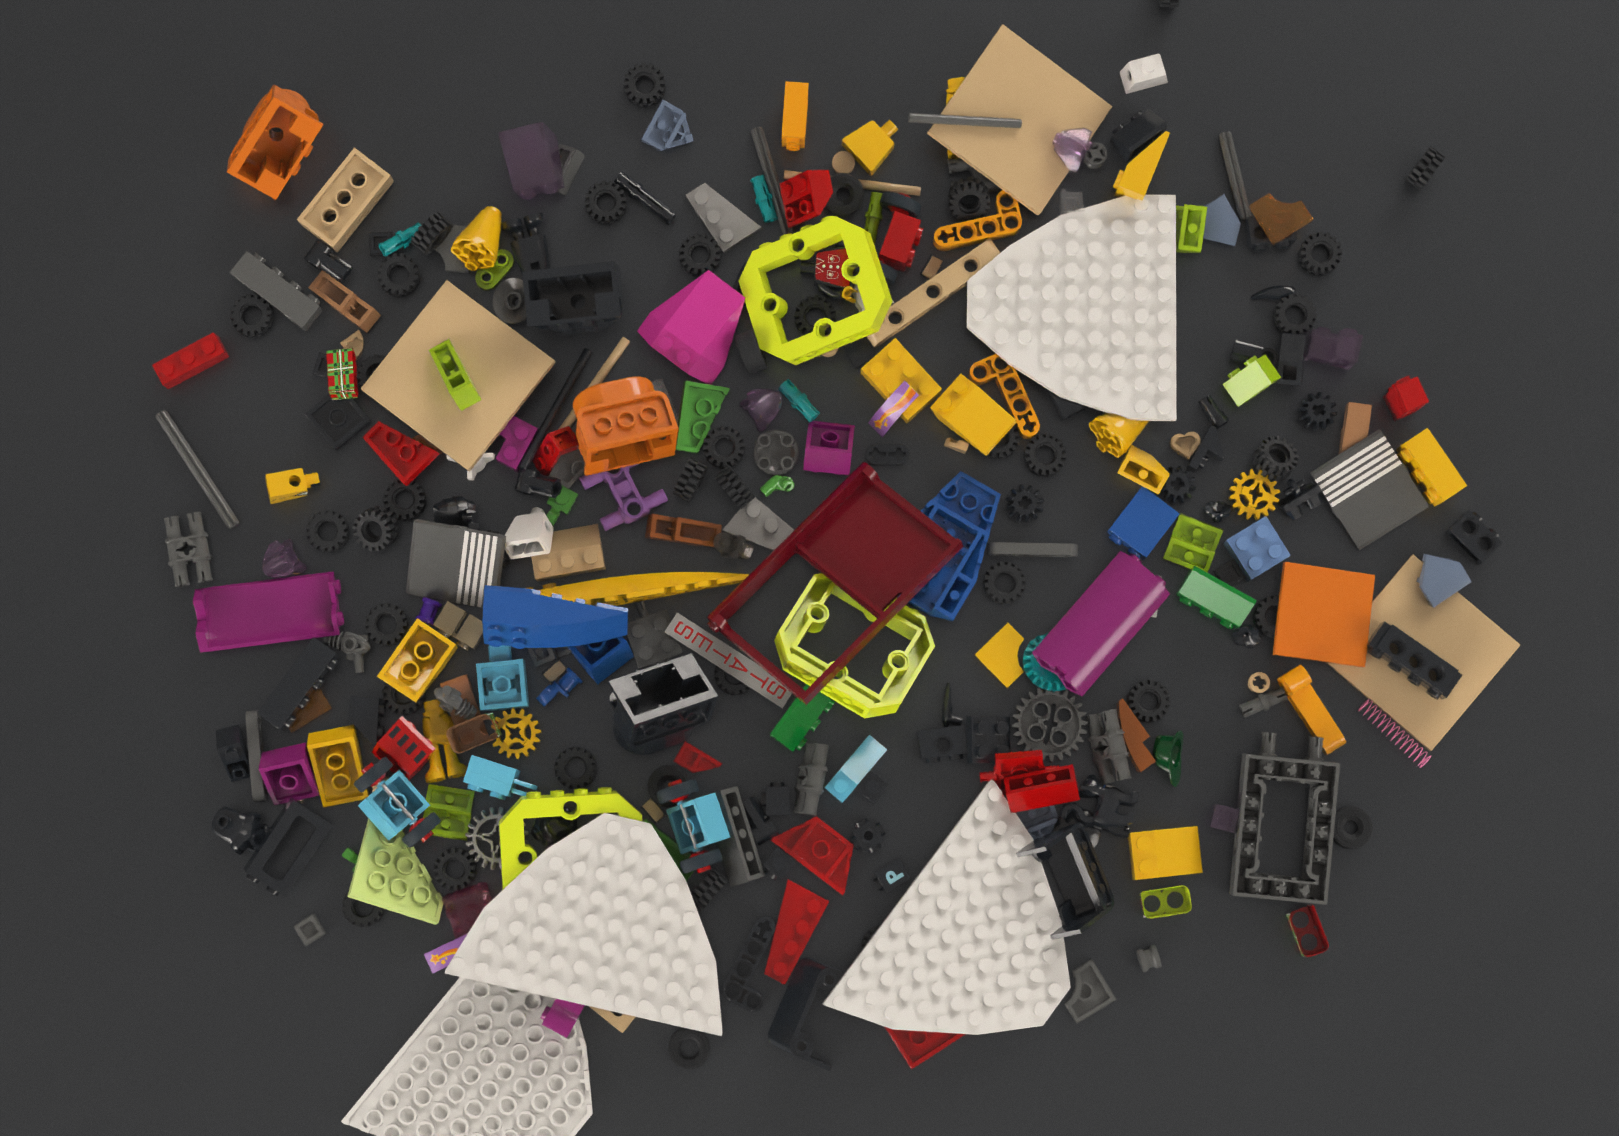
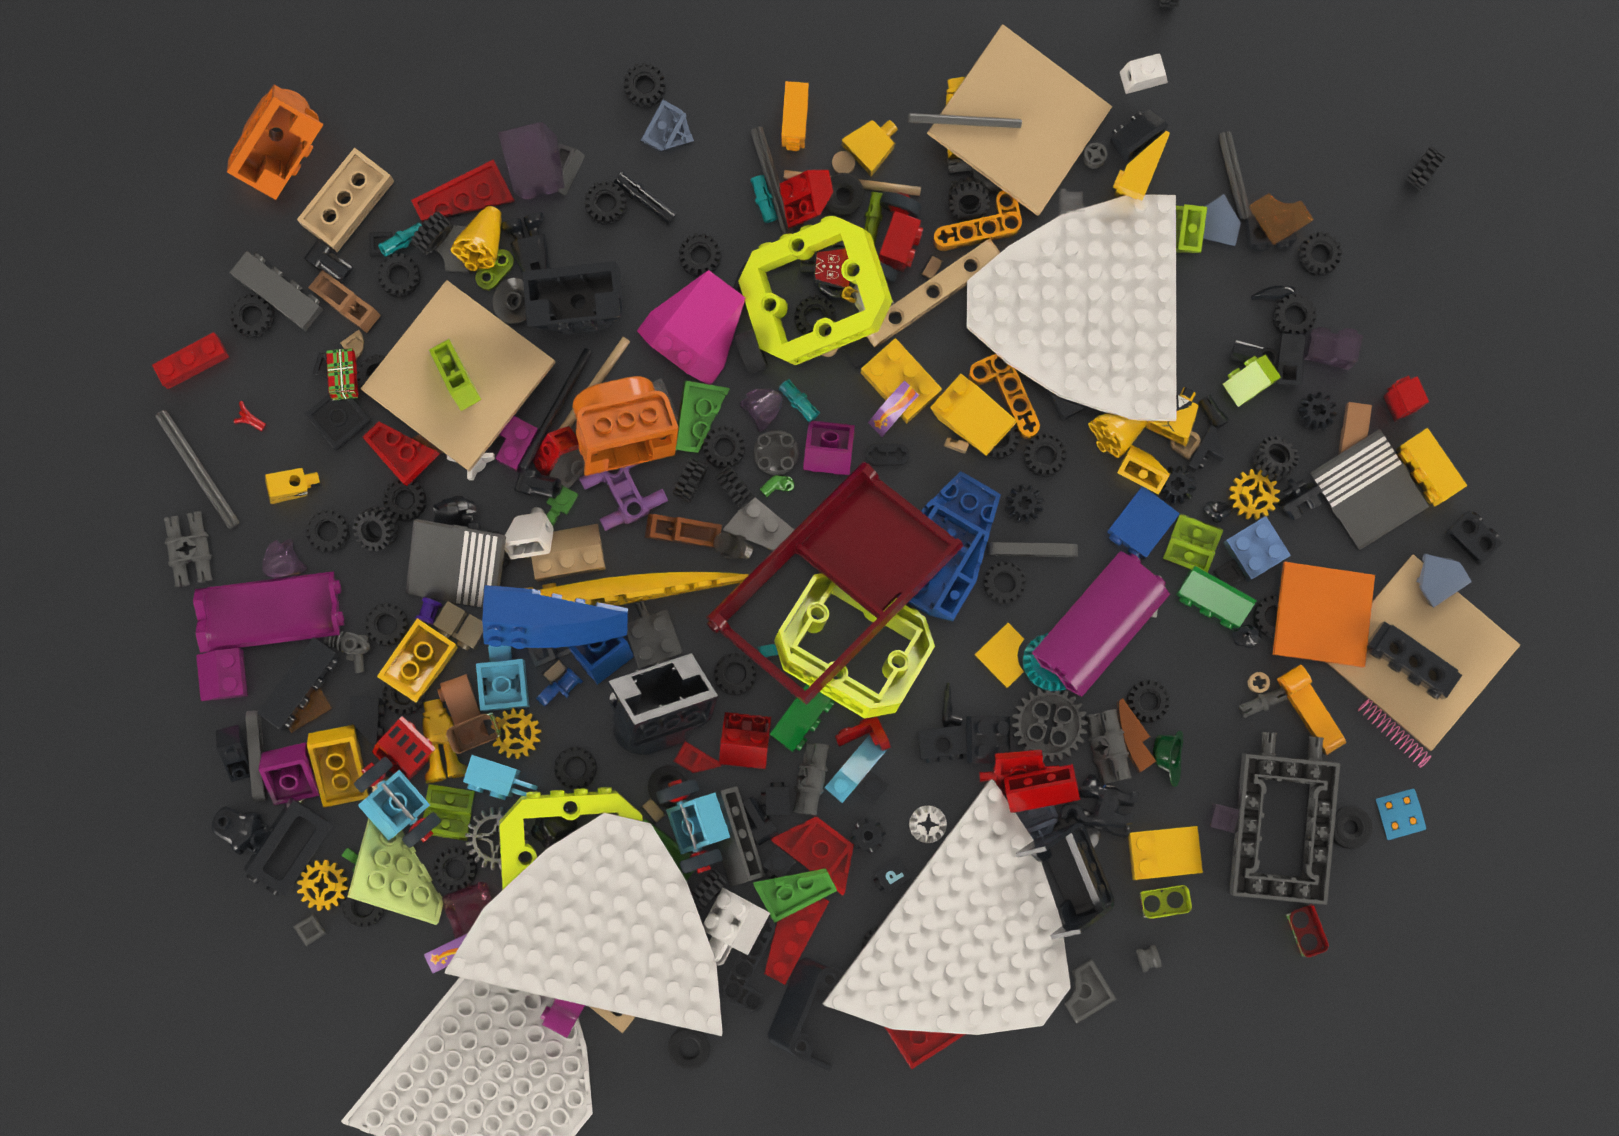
dark grey piece [434,685,477,720] -> none
light grey tile [665,613,792,709] -> none
light grey wing [686,183,762,253] -> none
brick [1052,128,1093,172] -> none
none -> magenta slope [196,648,248,701]
none -> red bar [234,401,267,432]
none -> yellow gear [297,860,349,911]
none -> red wing [411,159,515,222]
none -> white brick [703,887,770,965]
none -> red slope [719,712,771,769]
none -> bright green wing [753,868,837,923]
none -> teal piece [758,644,779,659]
none -> red bracket [835,716,891,751]
none -> white gear [909,805,947,843]
none -> yellow torso [1146,387,1199,447]
none -> dark azure sticker [1376,788,1426,840]

